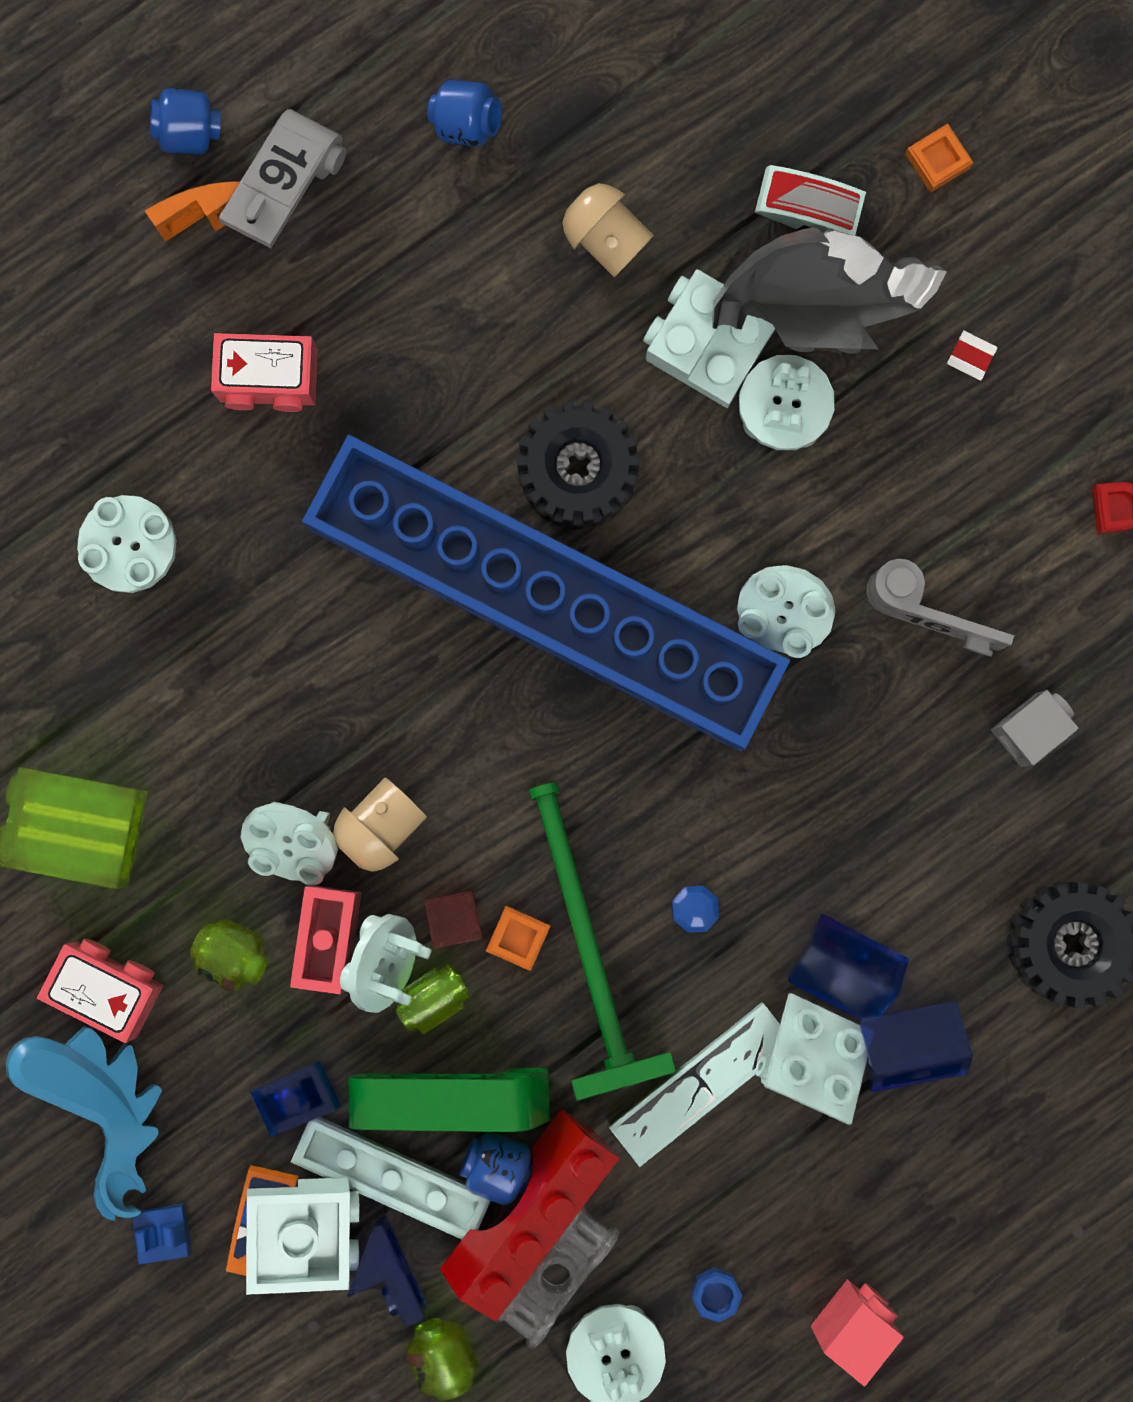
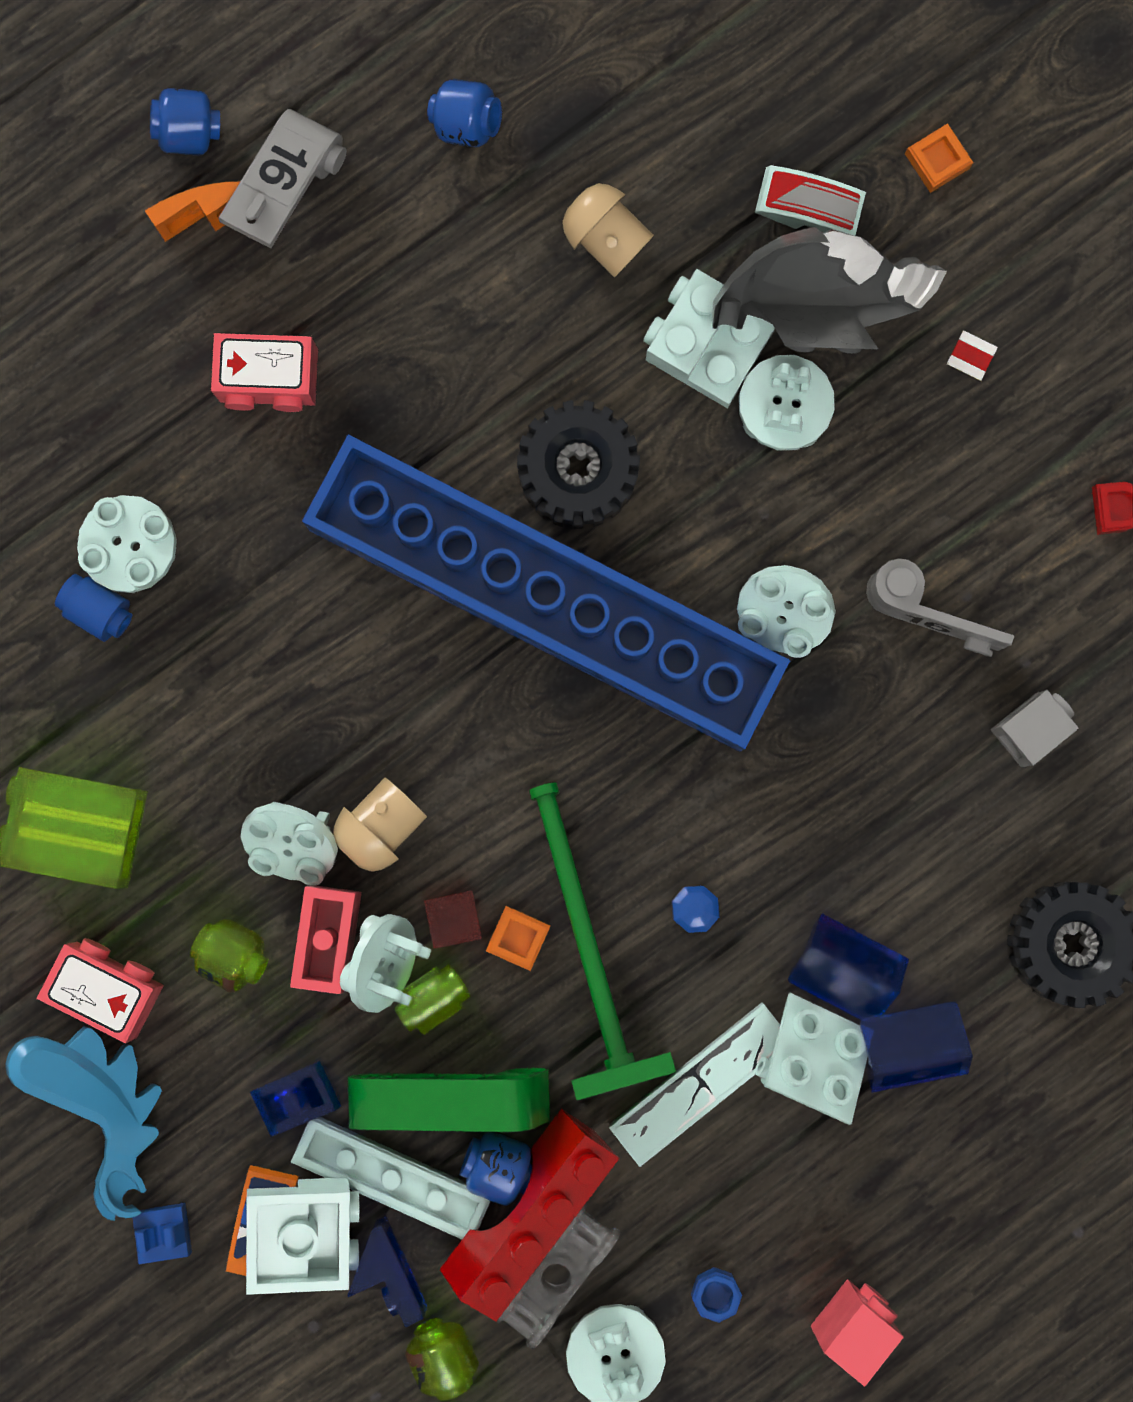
none -> blue brick [55,574,133,642]

